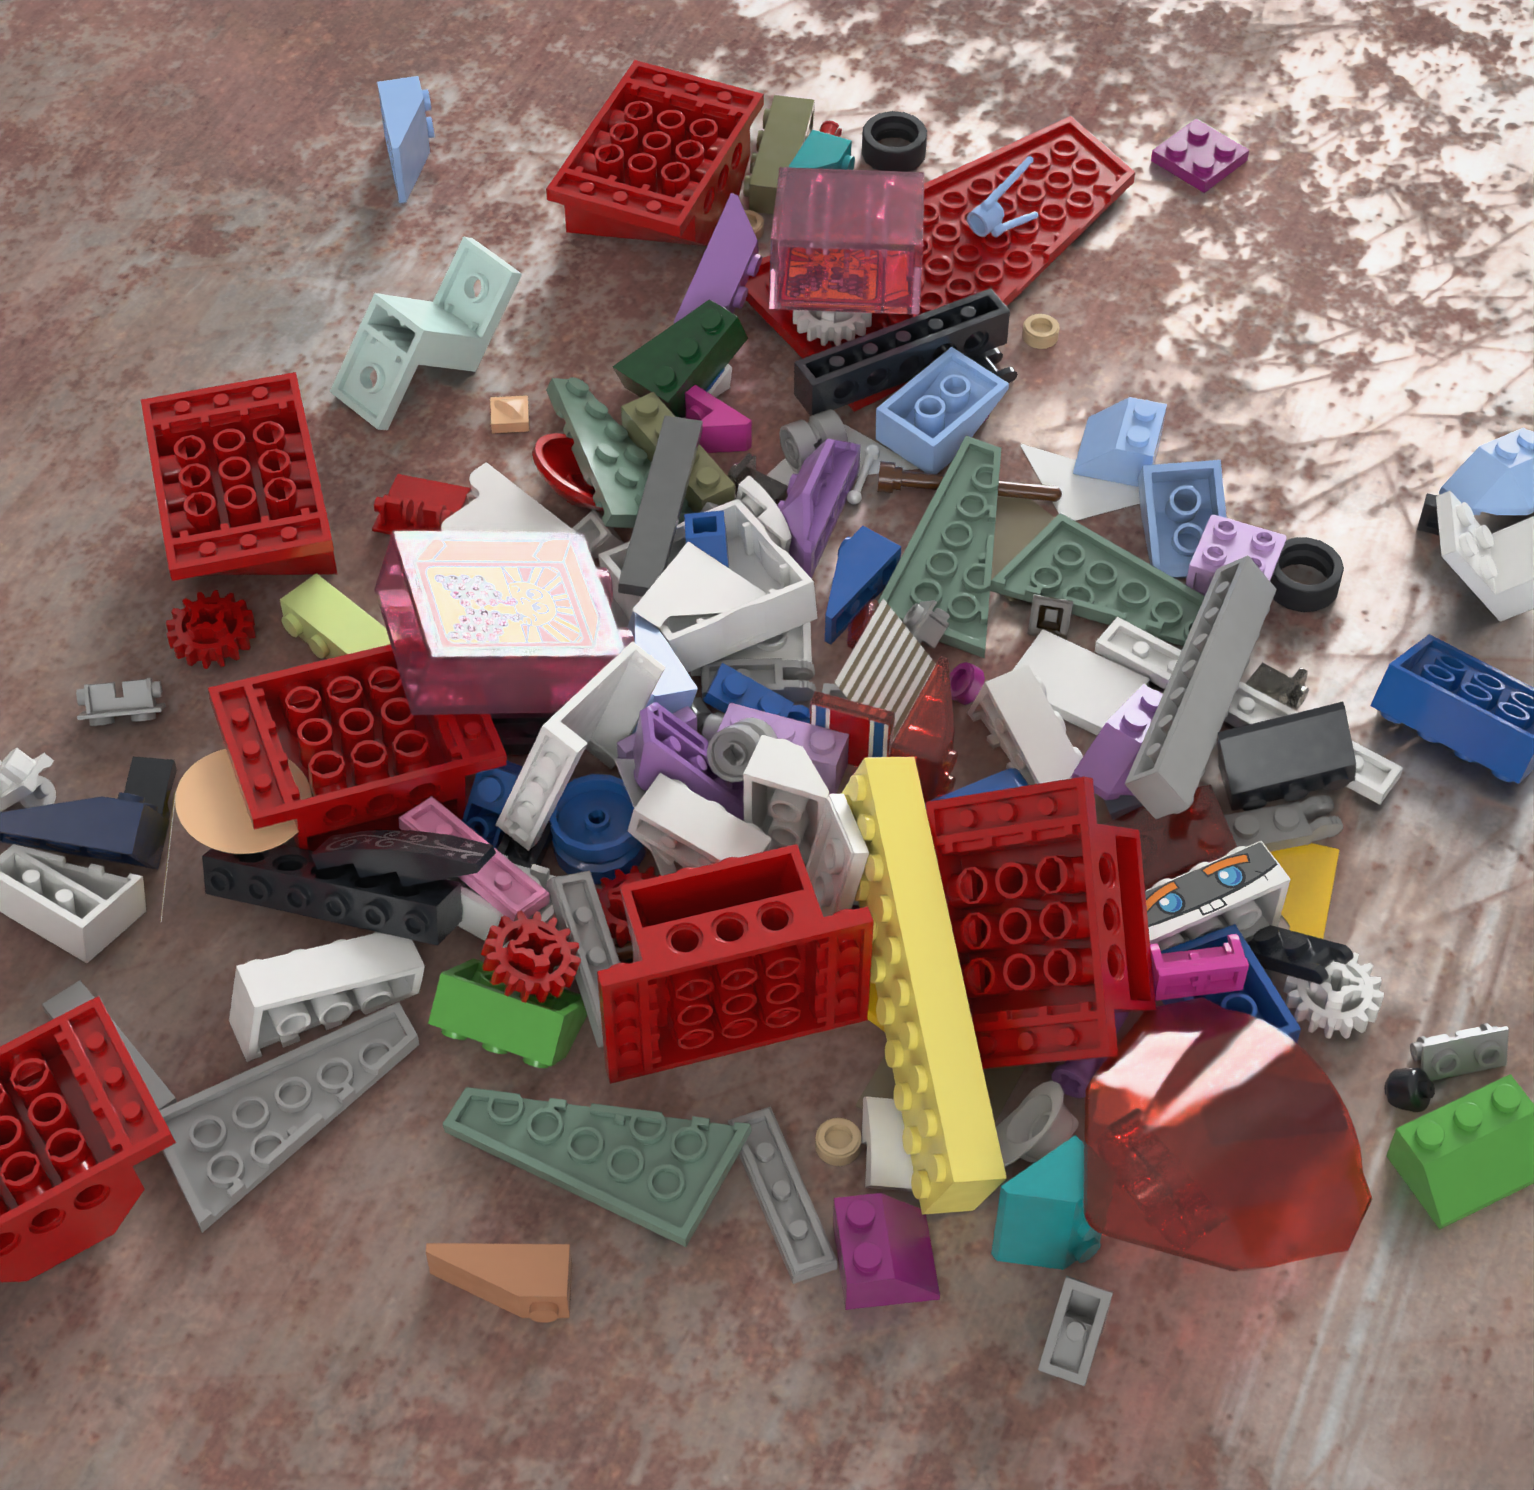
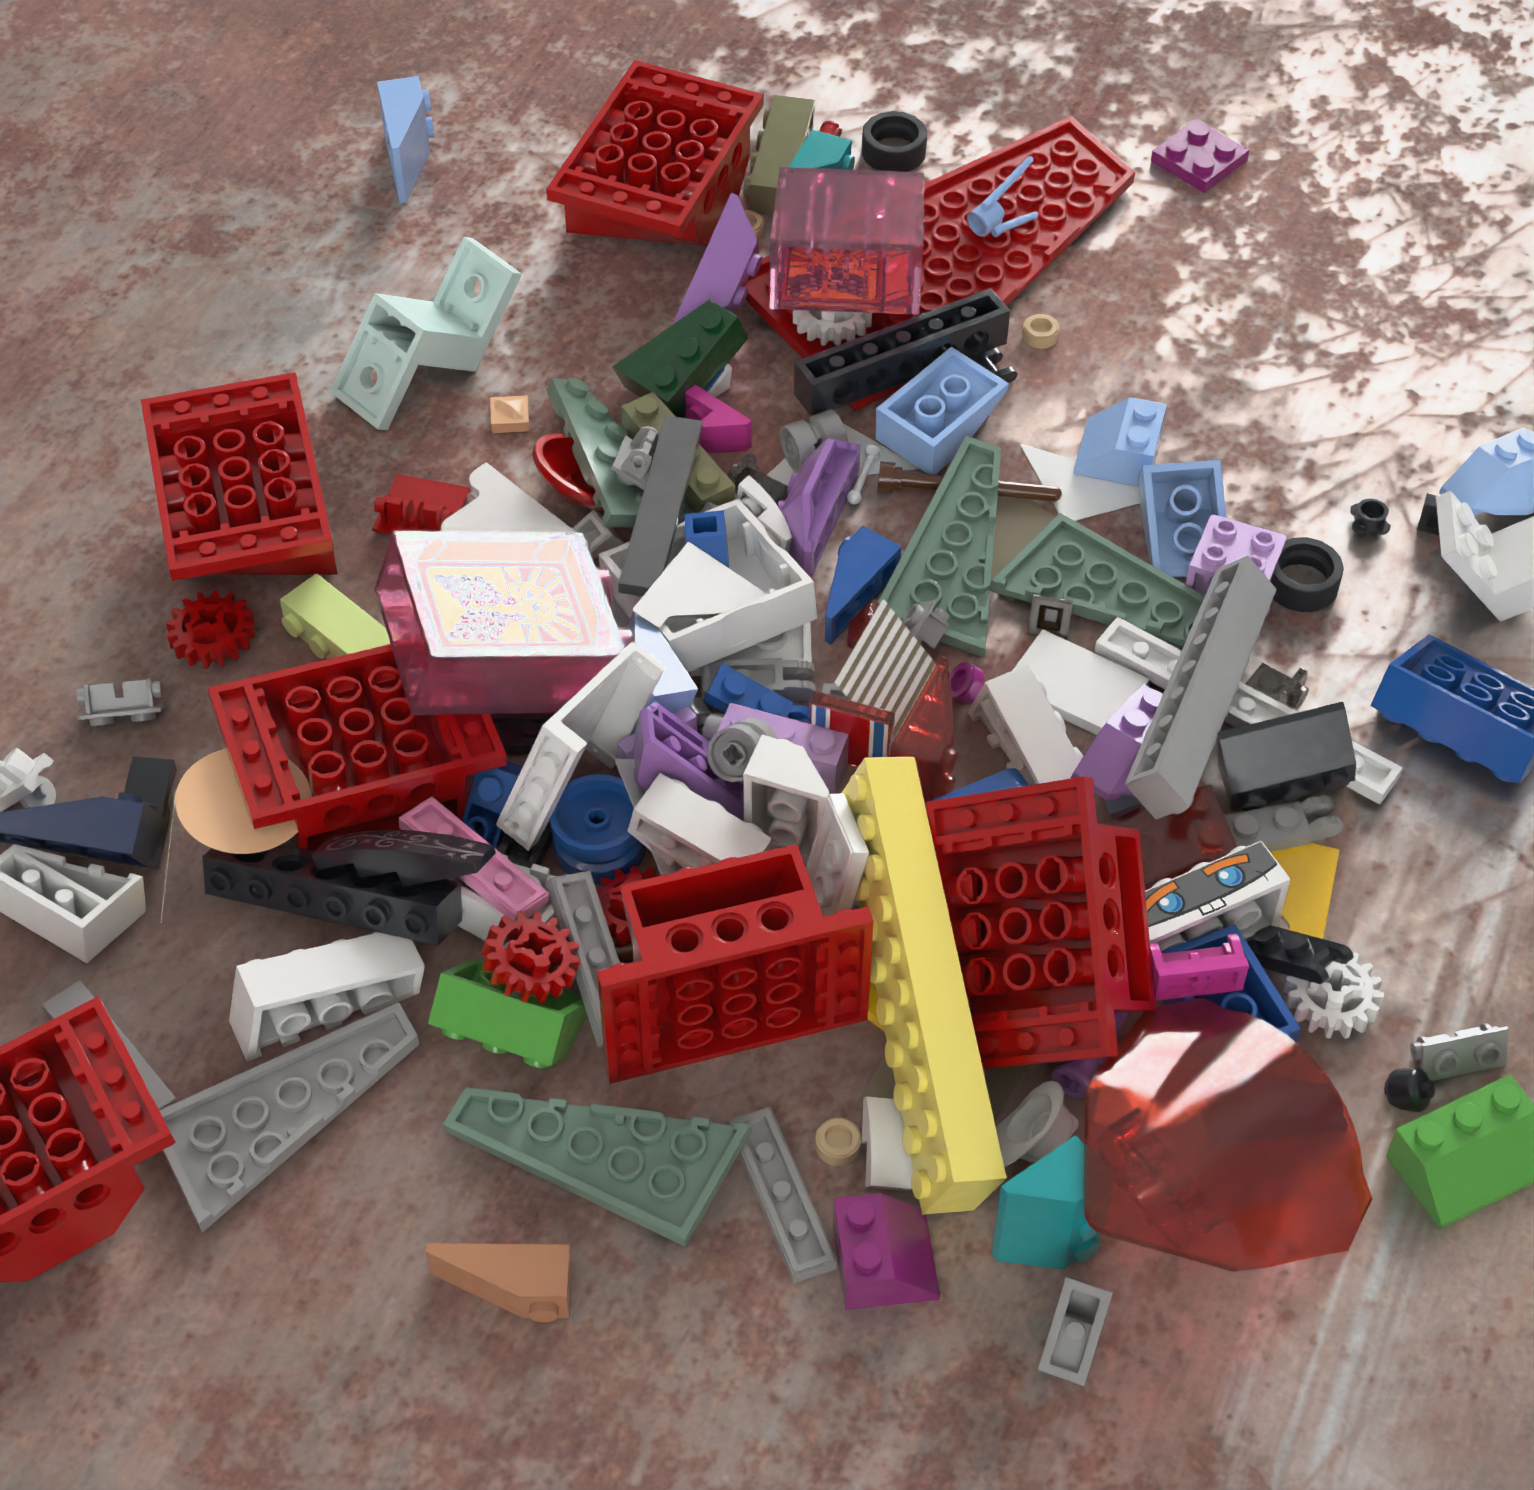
none -> light grey hinge [611,426,659,490]
none -> black plate [1350,498,1391,535]

